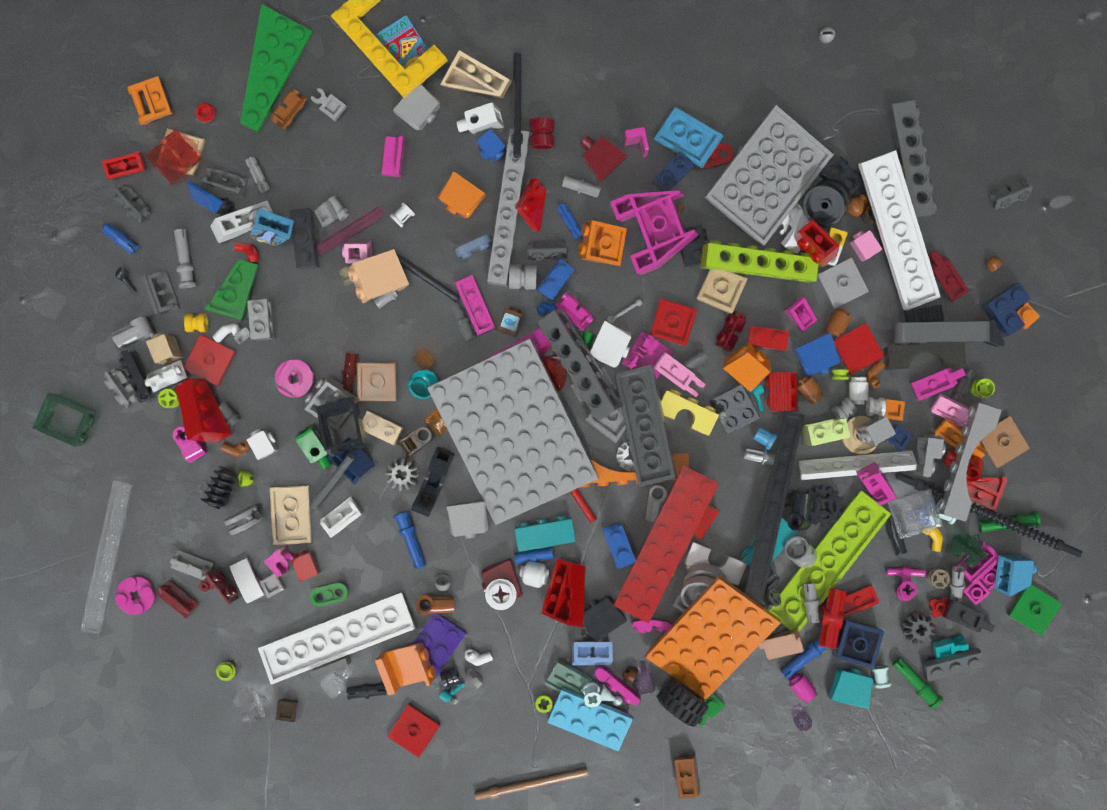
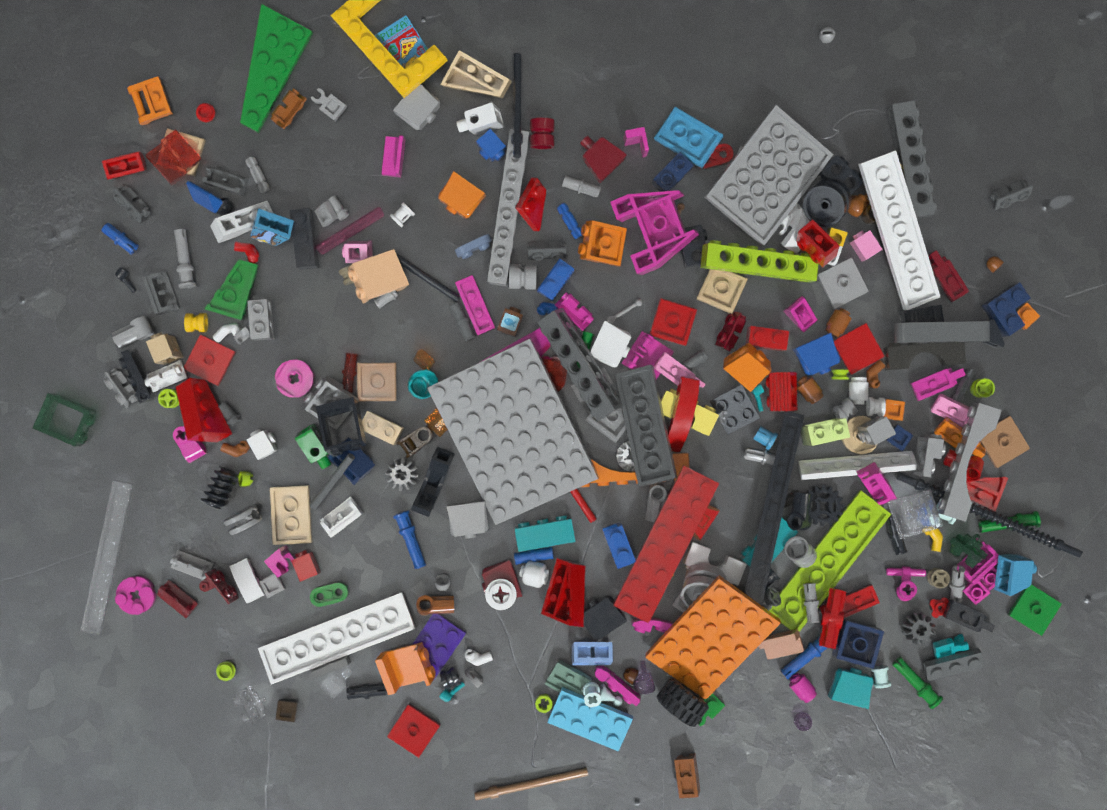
none -> red slope [667,376,700,453]

